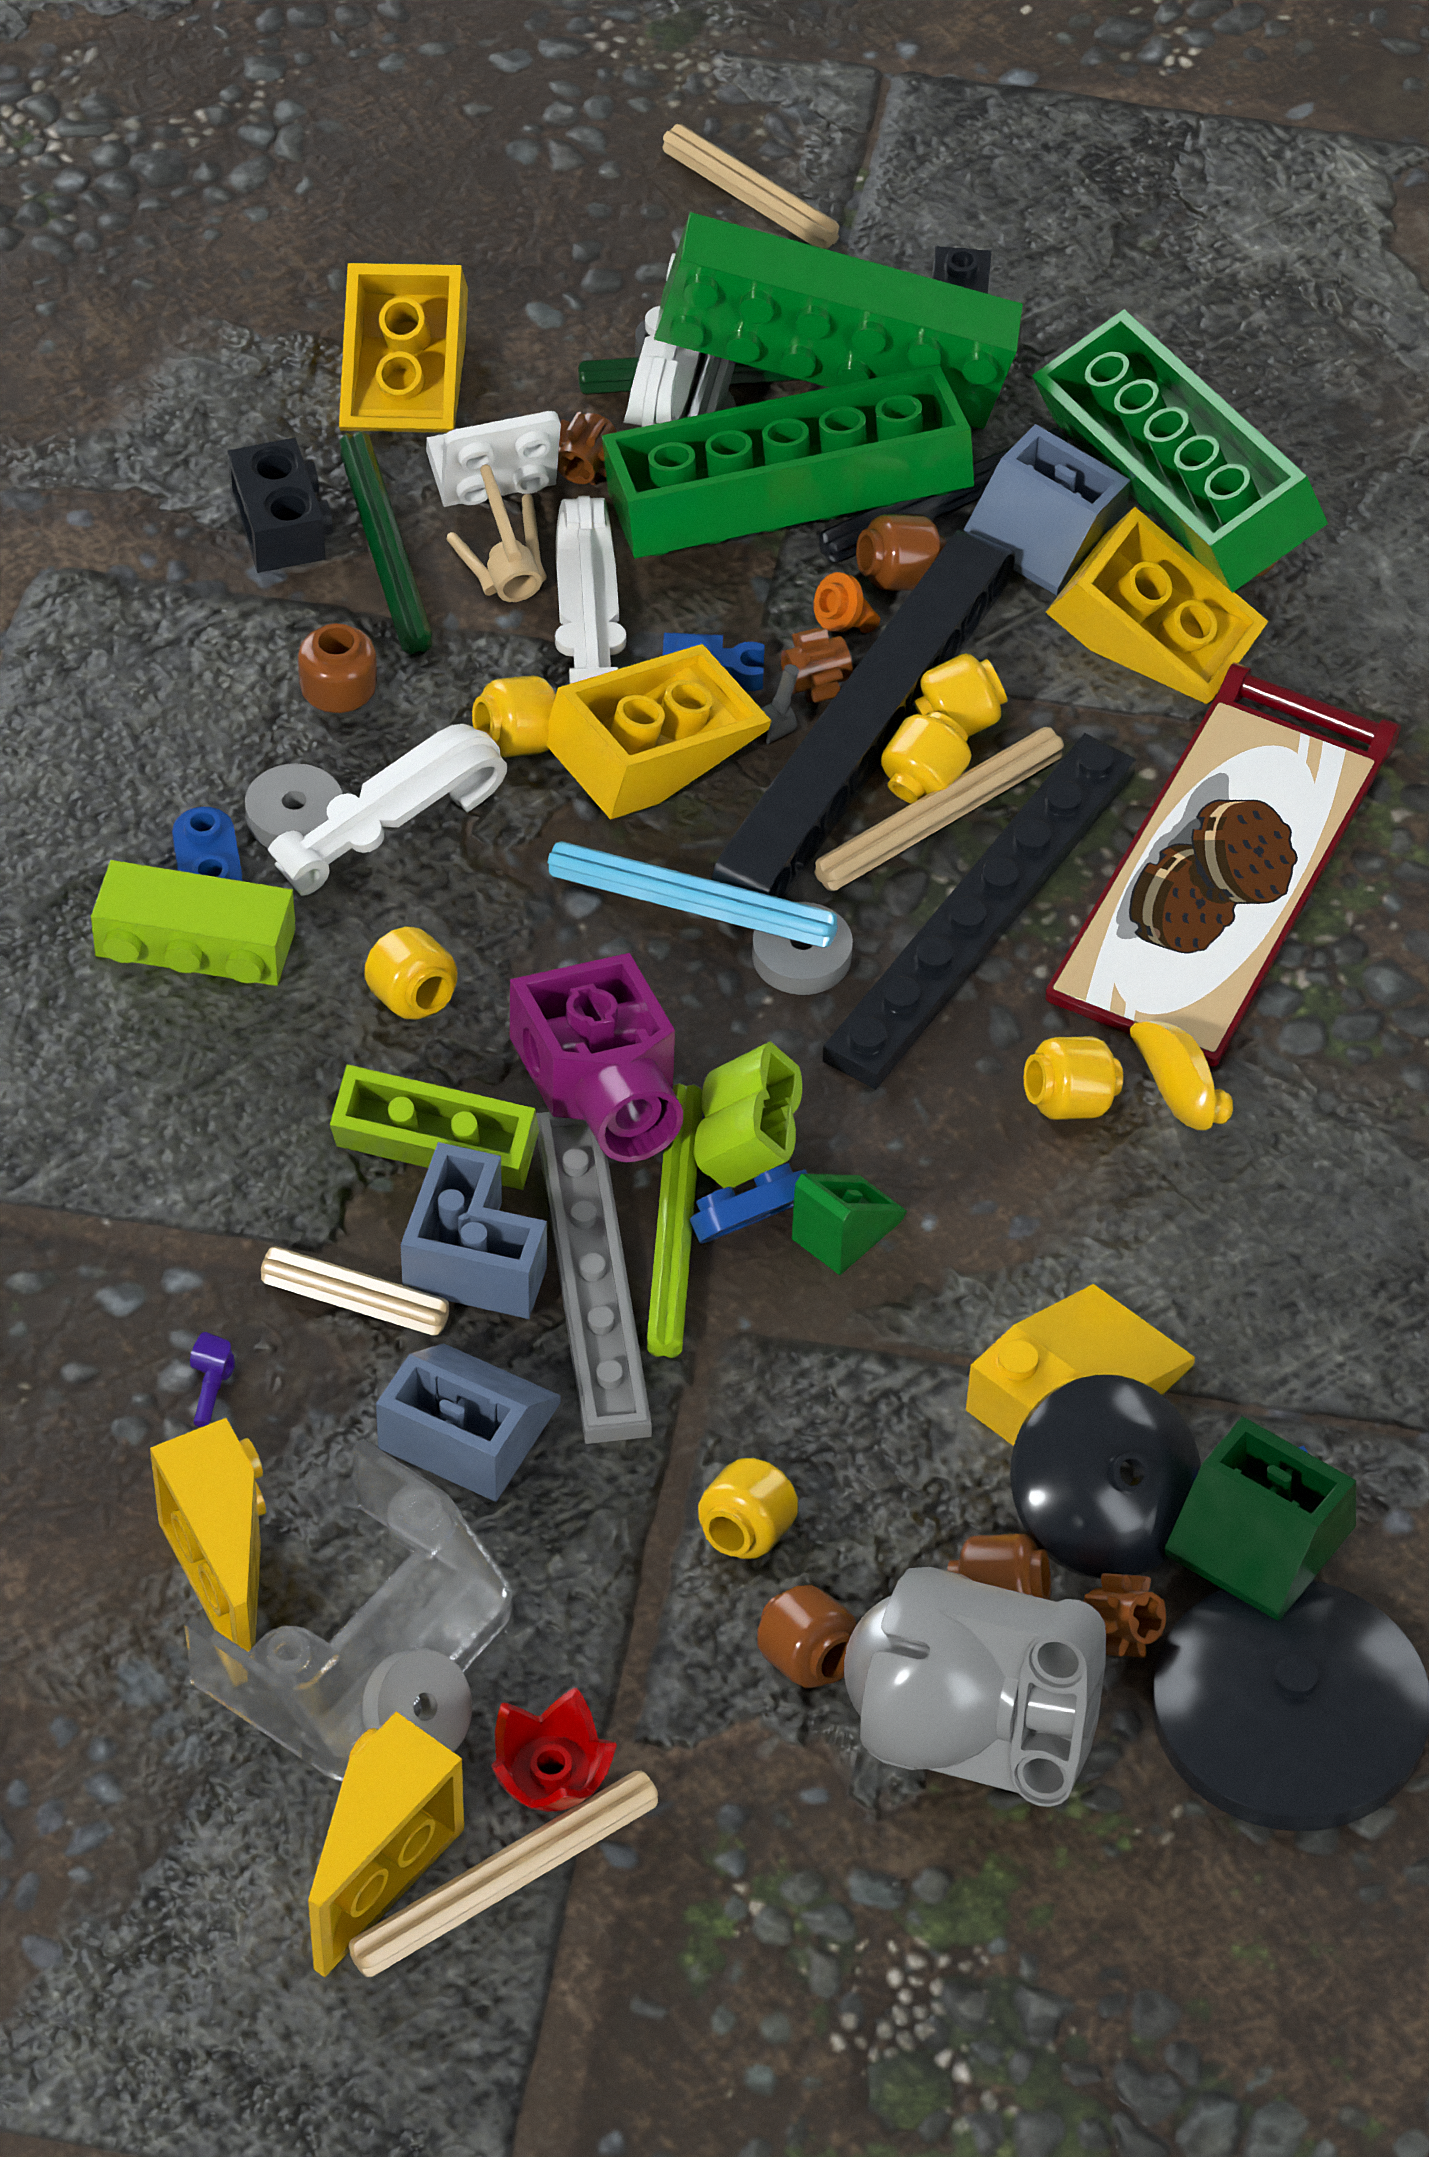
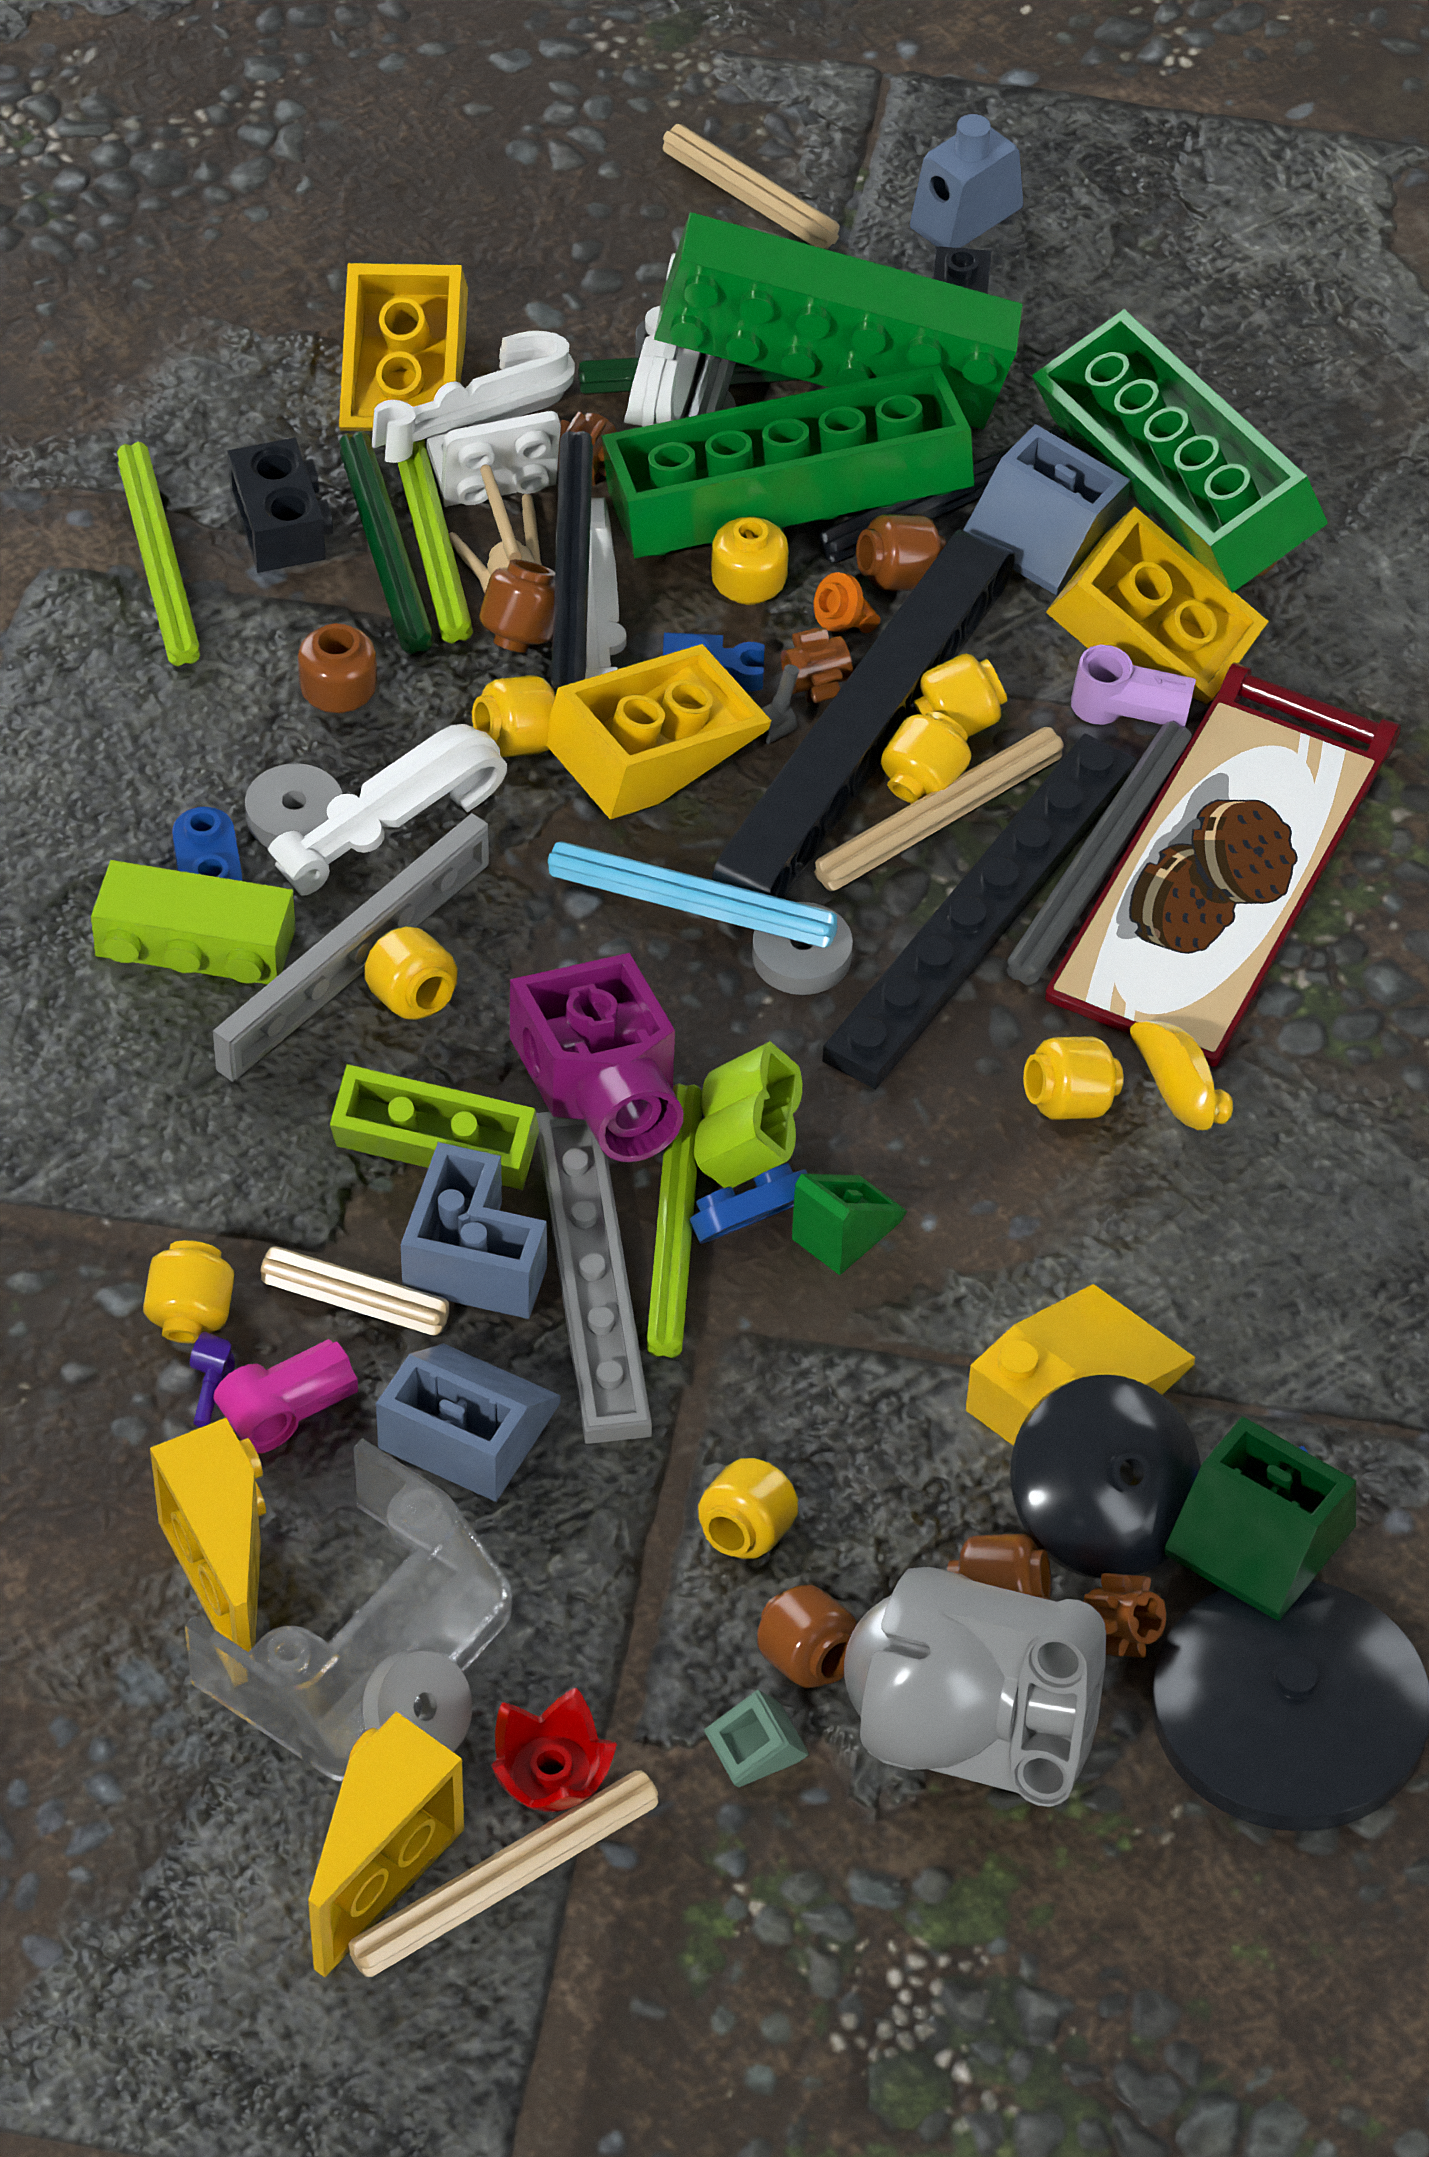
none -> lime axle [117,441,200,667]
none -> yellow head [143,1240,234,1343]
none -> light grey tile [213,813,489,1082]
none -> dark pink piece [213,1339,358,1454]
none -> white piece [372,331,575,463]
none -> lime axle [397,439,473,644]
none -> dark orange head [479,559,555,652]
none -> black axle [551,431,593,695]
none -> sand green slope [704,1689,809,1787]
none -> yellow head [711,517,789,605]
none -> sand blue torso [910,114,1023,248]
none -> dark grey axle [1007,721,1192,985]
none -> lavender piece [1071,645,1196,727]

